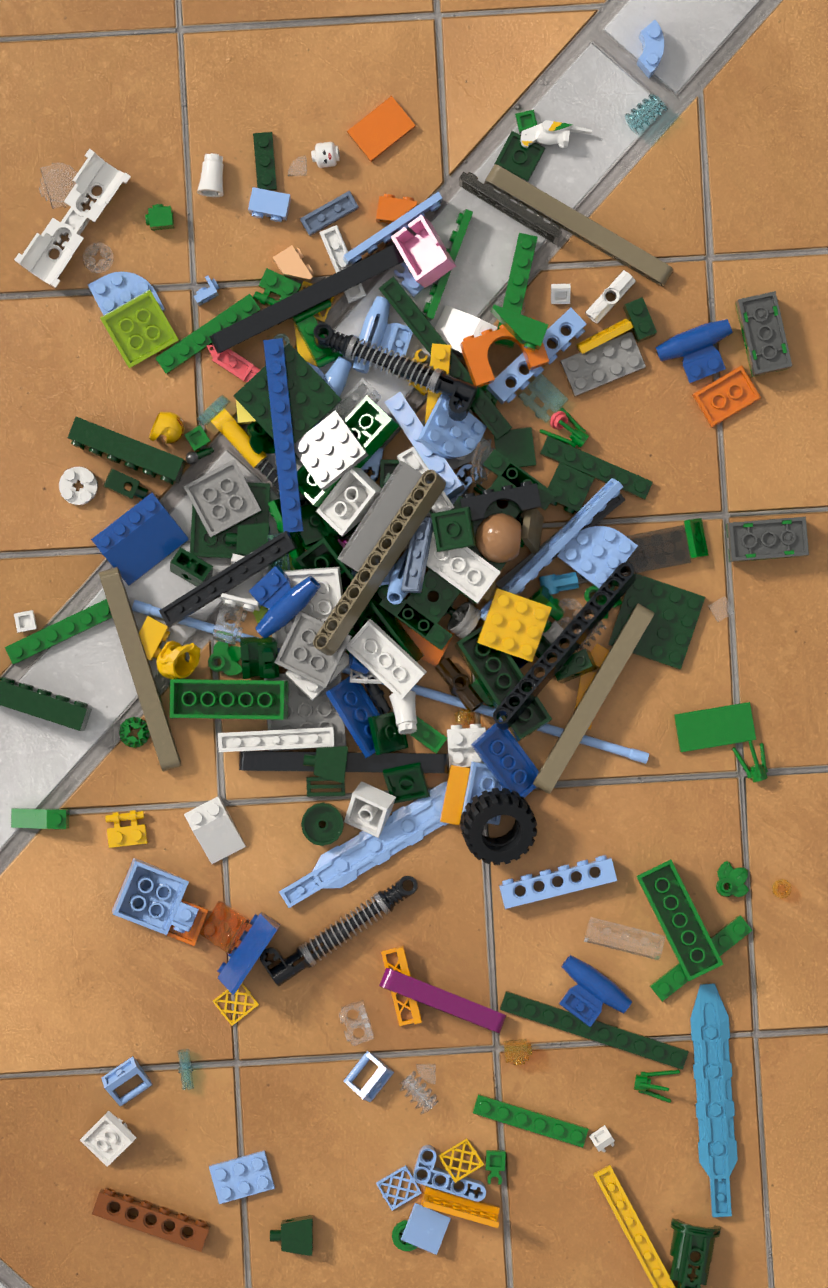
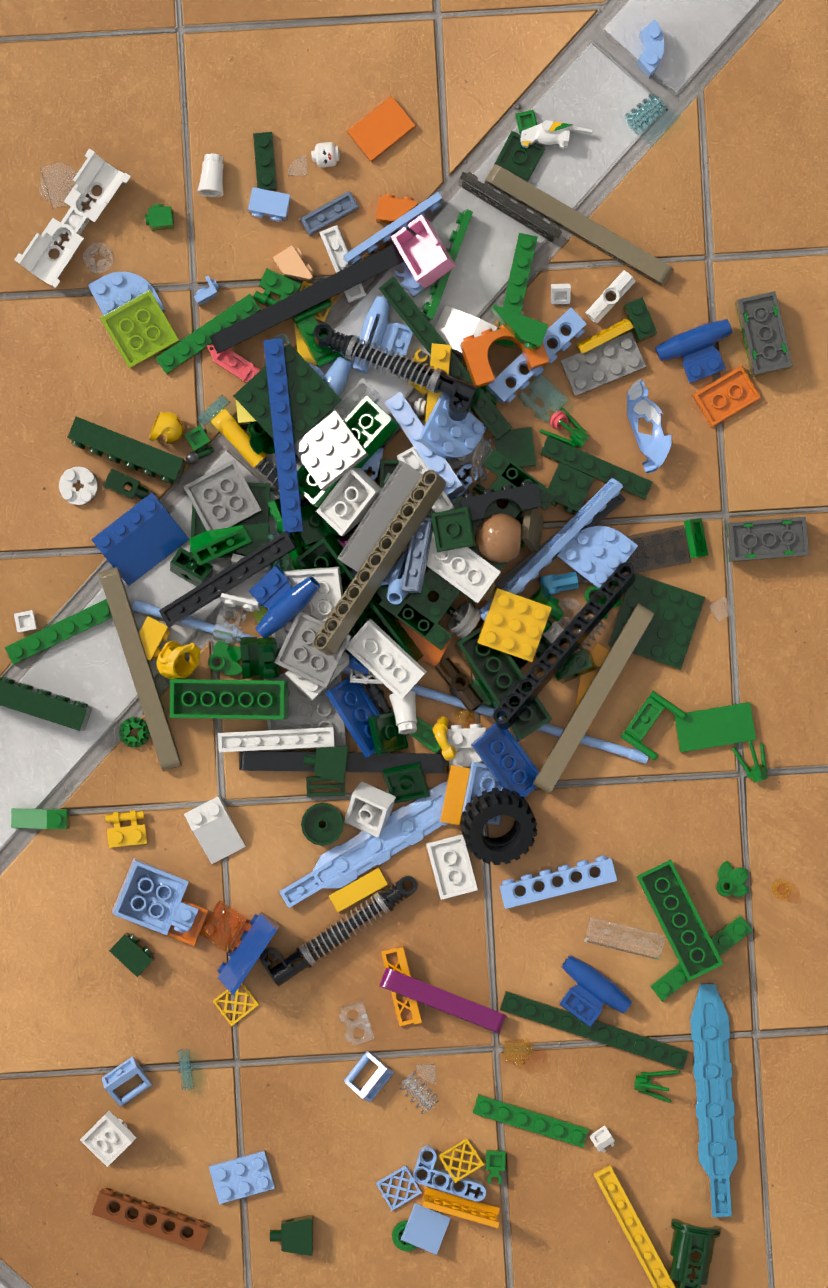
none -> dark green brick [109,933,155,977]
none -> green slope [189,525,252,565]
none -> yellow tile [329,867,388,912]
none -> white plate [414,398,427,417]
none -> white plate [426,834,478,900]
none -> yellow piece [433,716,457,761]
none -> green plate [621,691,687,760]
none -> light blue animal [627,379,672,474]

